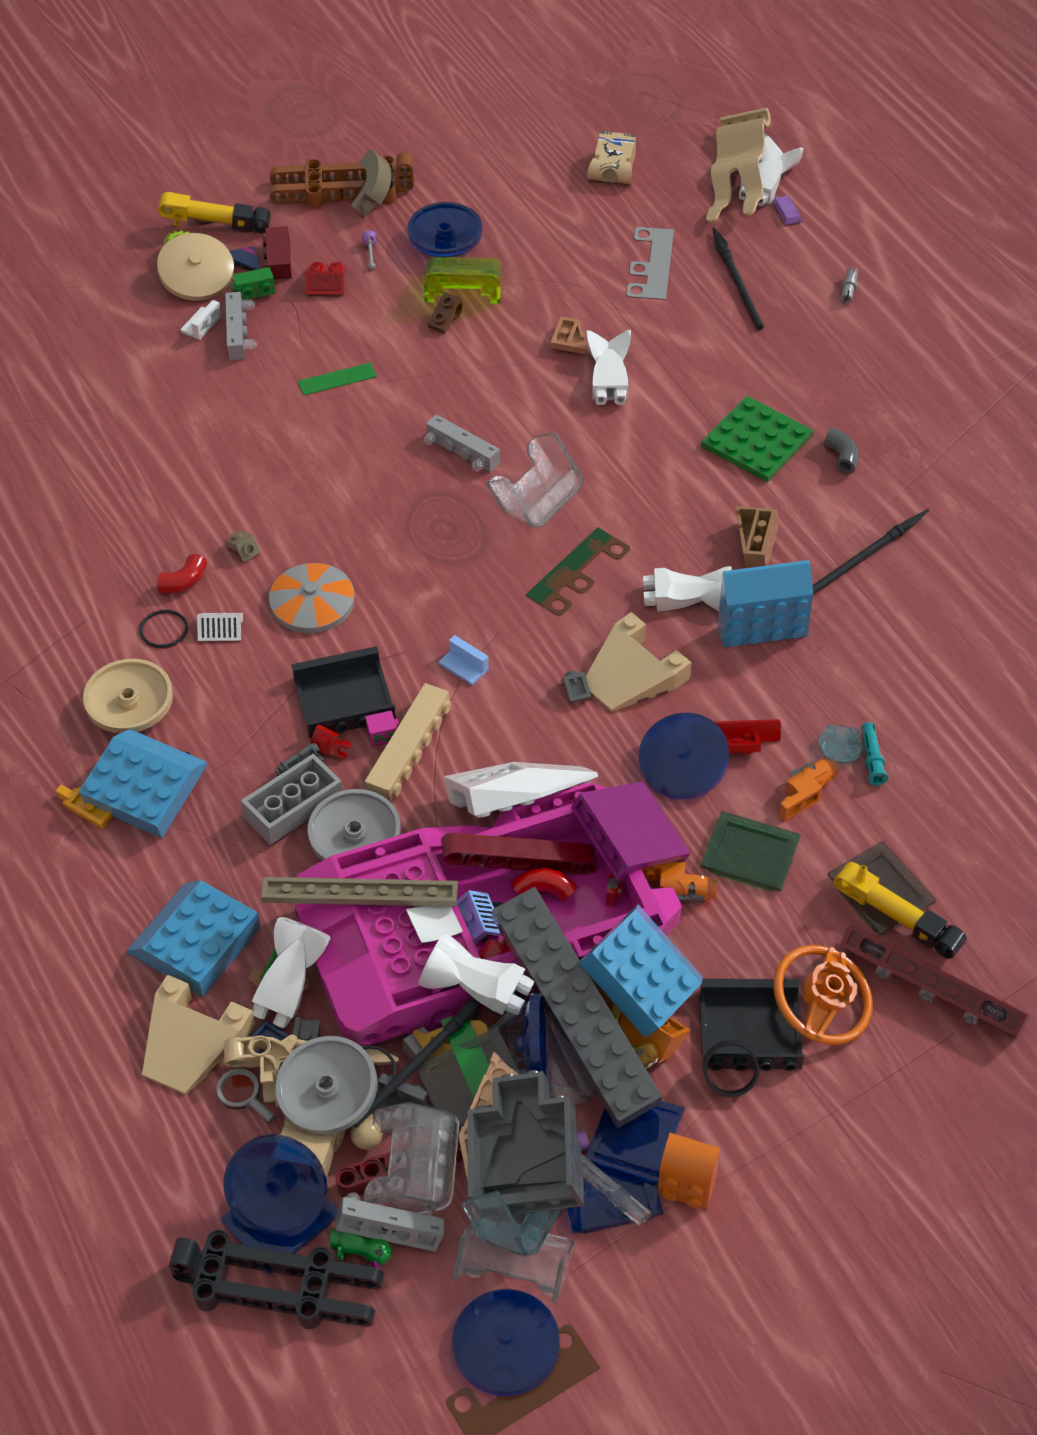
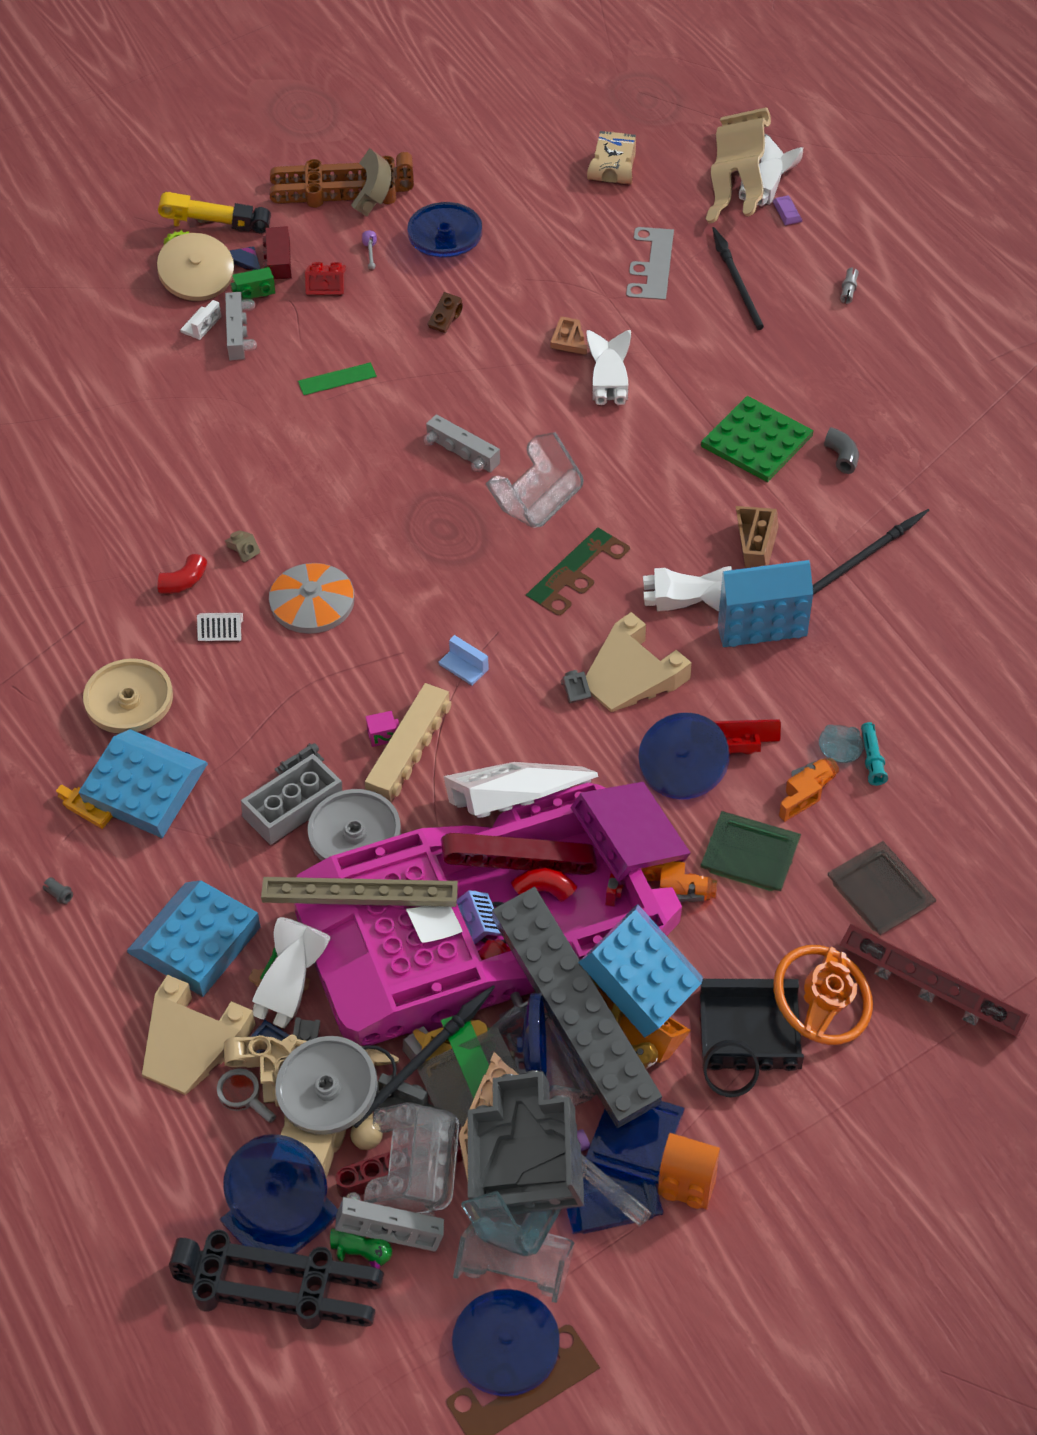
black piece [139,610,188,648] -> none
black panel [291,646,396,738] -> none
red plate [310,725,351,759] -> none
white hips [418,932,535,1015] -> none
clear neon green windscreen [423,257,503,304] -> none
yellow piece [833,862,967,959] -> none
none -> dark grey pin [43,877,73,904]

